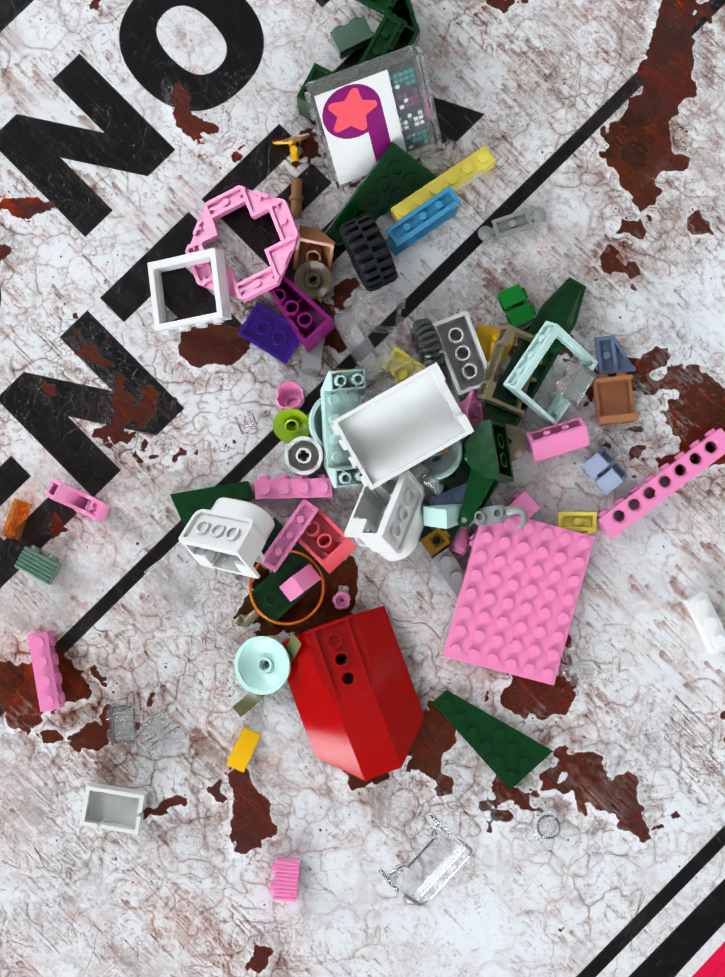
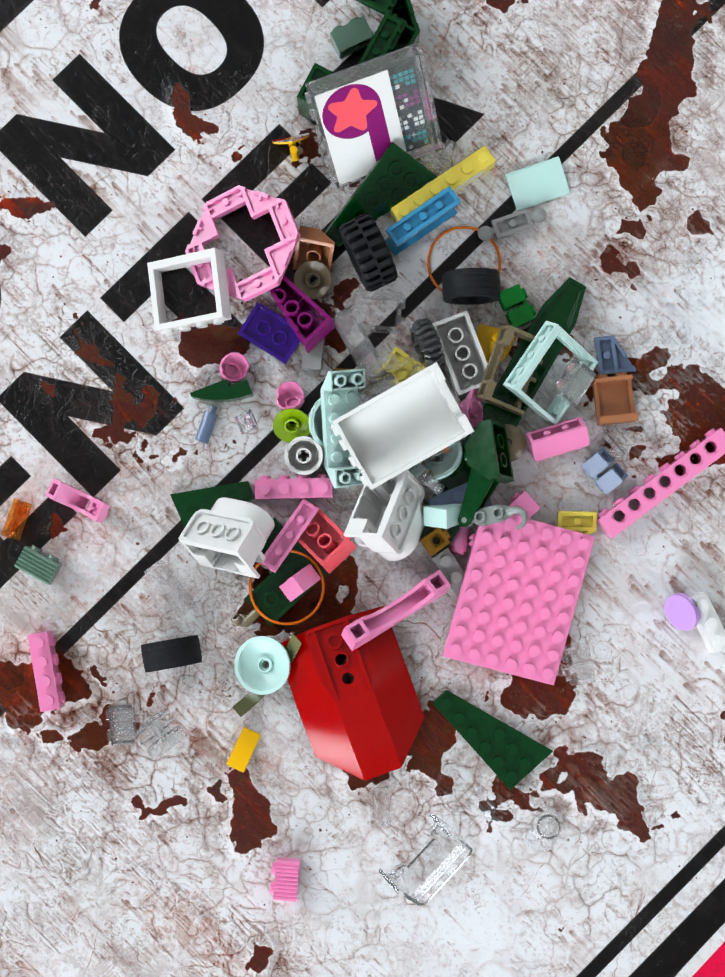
white piece [80,782,148,835] -> none
medium nougat pin [289,178,304,219] -> none
bright pink plate [332,591,351,610] -> none
none -> black tyre [141,635,202,672]
none -> dark green slope [190,379,253,402]
none -> sand blue cylinder [195,405,218,444]
none -> bright pink hair [219,352,249,383]
none -> bright pink arch [341,570,451,651]
none -> orange piece [427,226,501,292]
none -> black tyre [442,268,500,305]
none -> light aqua piece [505,156,570,211]
none -> lavender tile [664,592,700,631]

